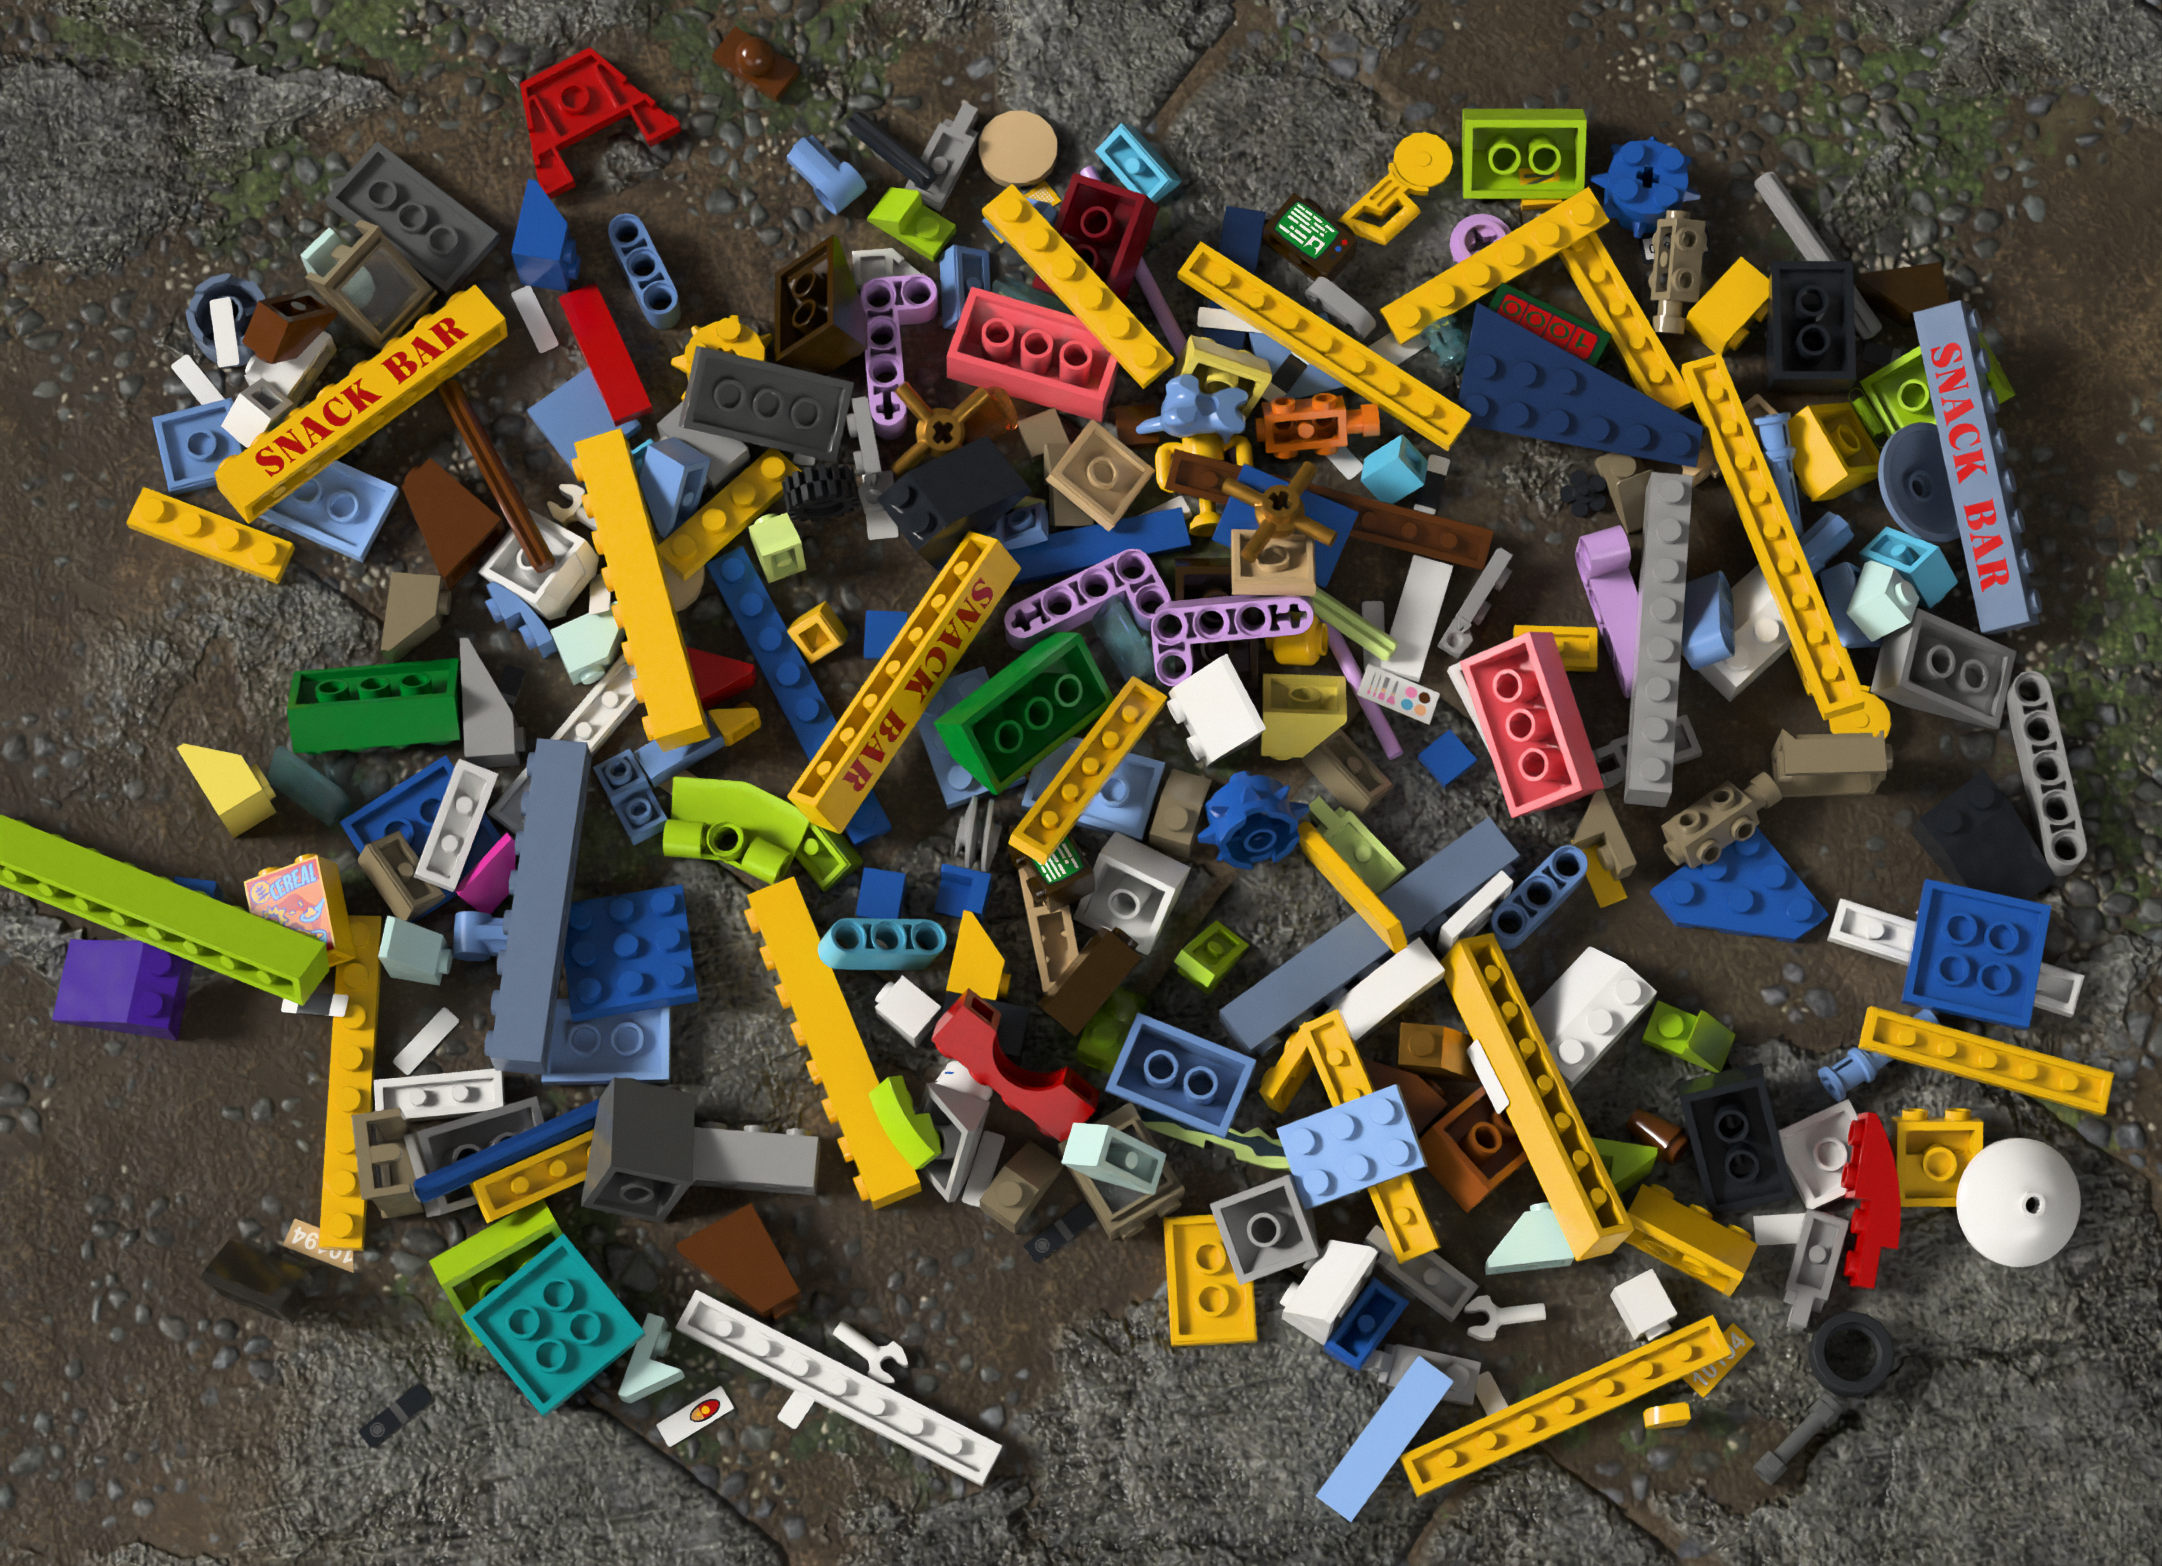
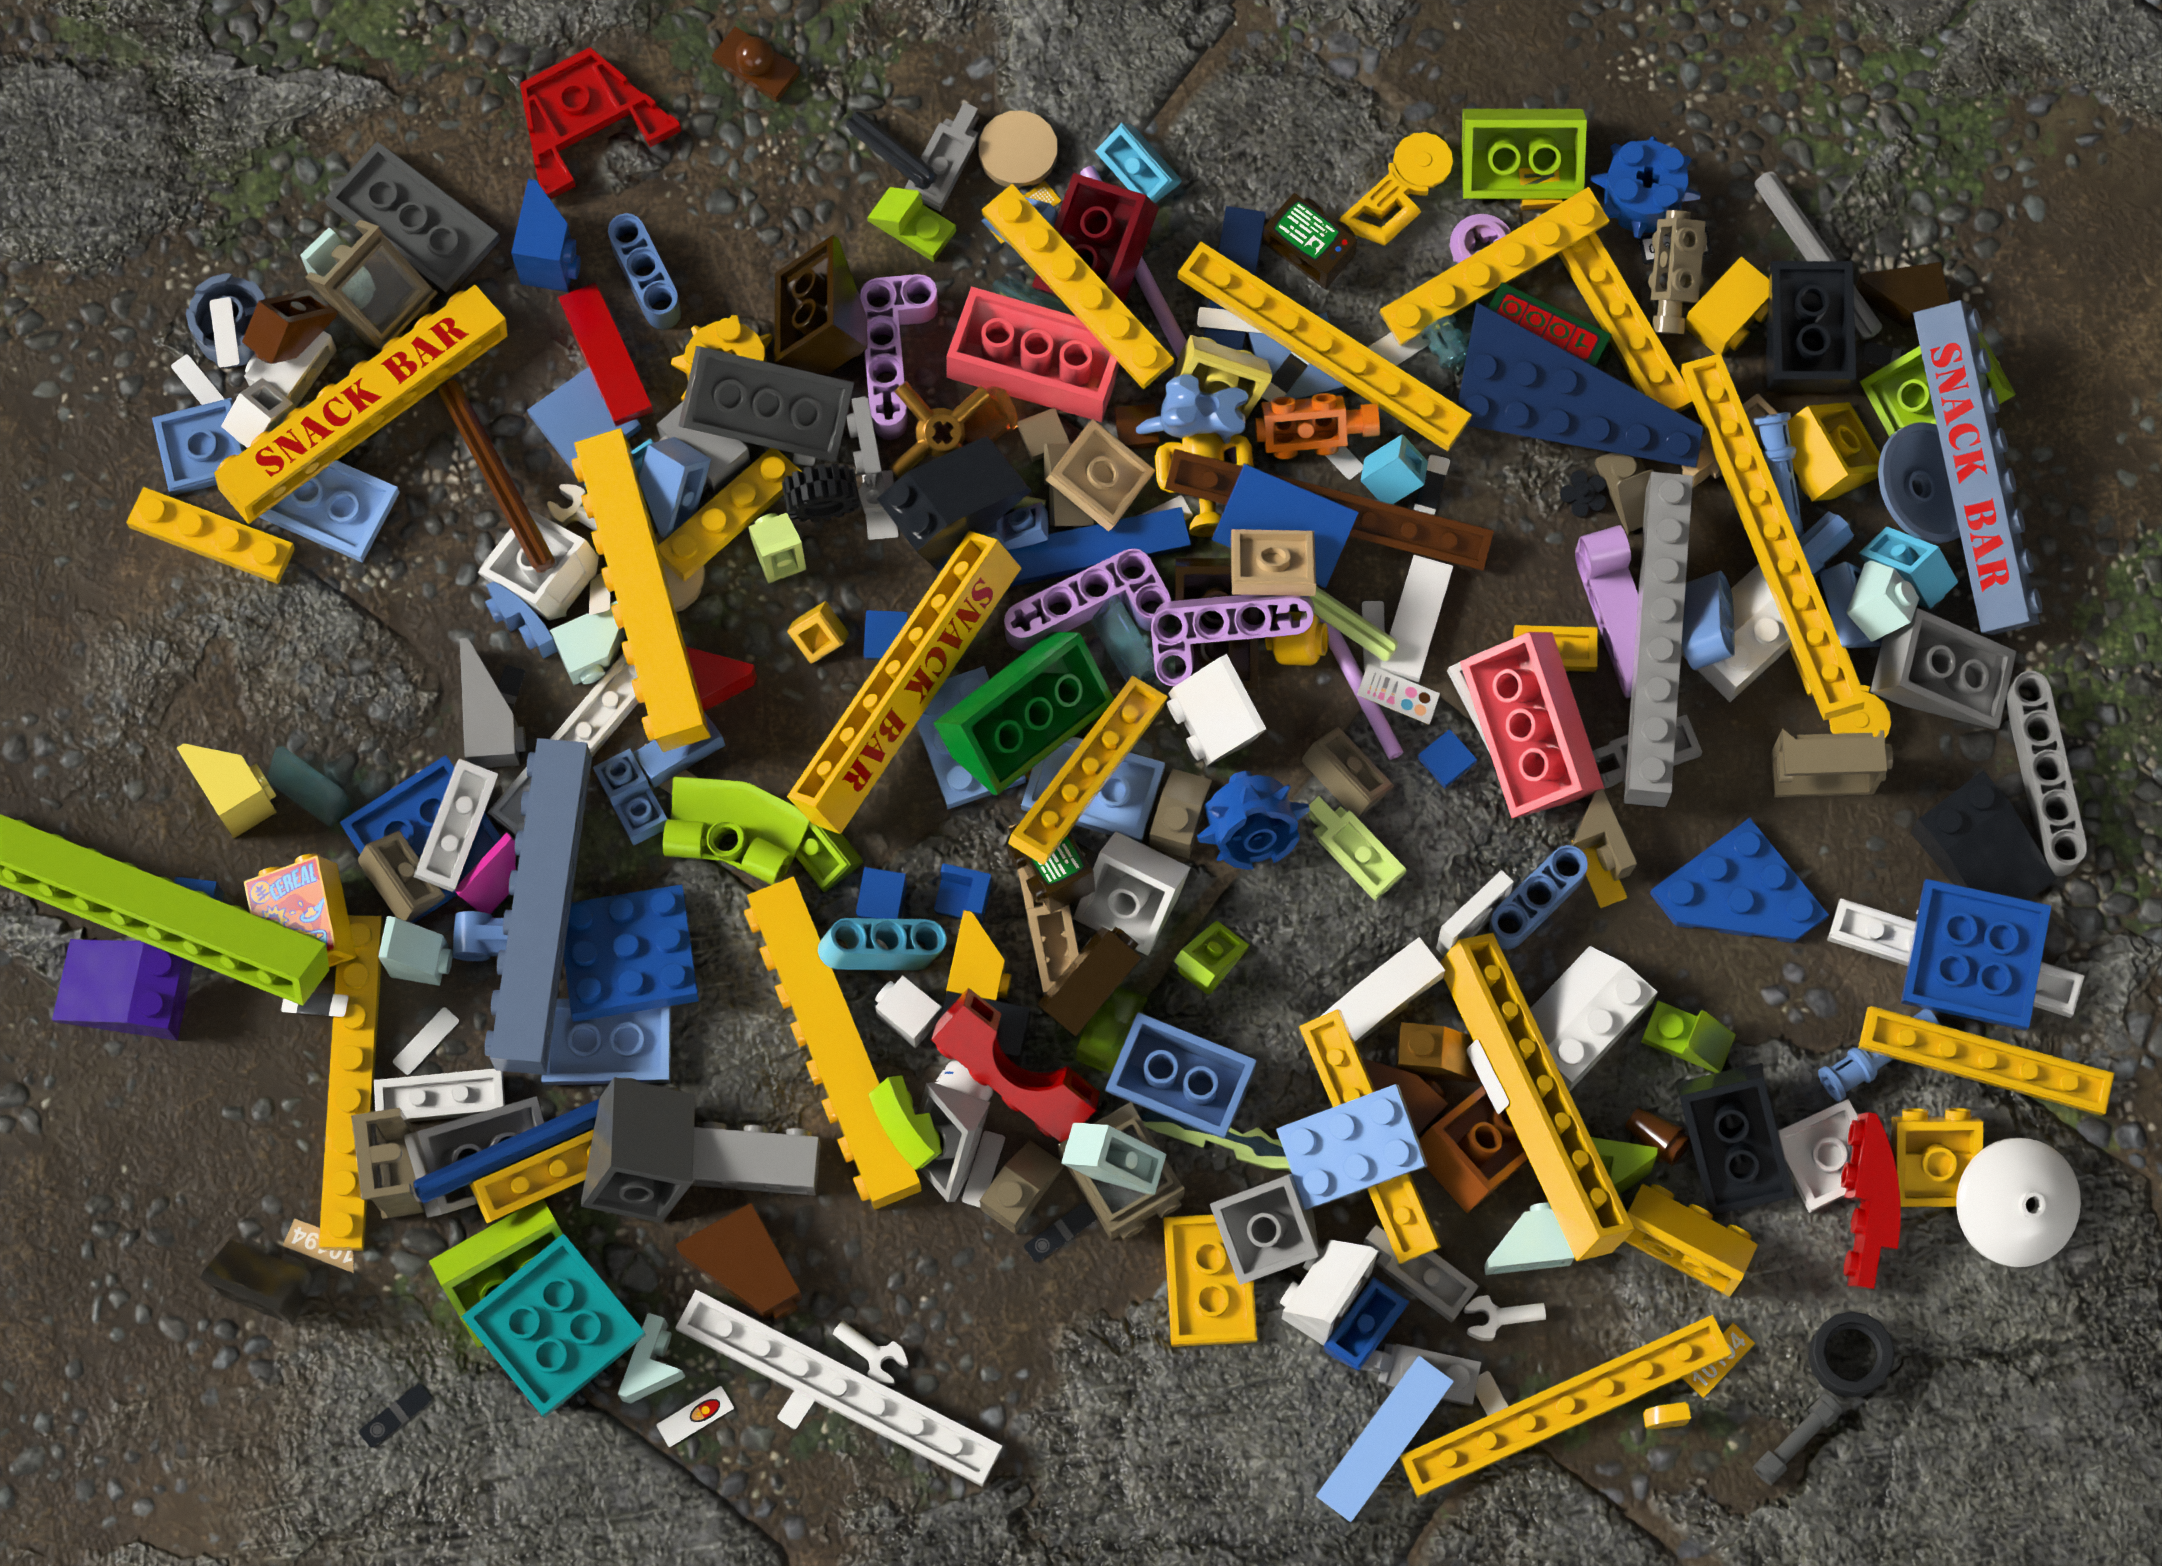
green slope [286,658,463,755] -> none
dark tan slope [381,572,451,663] -> none
reddish brown slope [402,458,506,590] -> none
white sticker [511,285,559,353] -> none
blue plate [706,546,892,849] -> none
yellow slope [708,702,761,747] -> none
medium blue piece [787,135,867,215] -> none
white tile [852,248,928,294] -> none
medium blue slope [939,245,991,330] -> none
light grey piece [954,795,1002,873] -> none
sand blue brick [1219,817,1520,1058] -> none
pearl gold bar [1222,461,1338,563] -> none
yellow plate [1259,1021,1315,1114] -> none
light yellow slope [1261,673,1347,760] -> none
yellow tile [1297,821,1408,954] -> none
light grey beam [1305,277,1376,341] -> none
light grey hinge [1437,547,1512,659] -> none
white brick [1610,1269,1677,1341] -> none
dark tan brick [1661,772,1782,869] -> none
white sticker [1753,1212,1835,1245] -> none
light grey hinge [1783,1208,1849,1332] -> none
lime piece [1848,388,1889,448] -> none

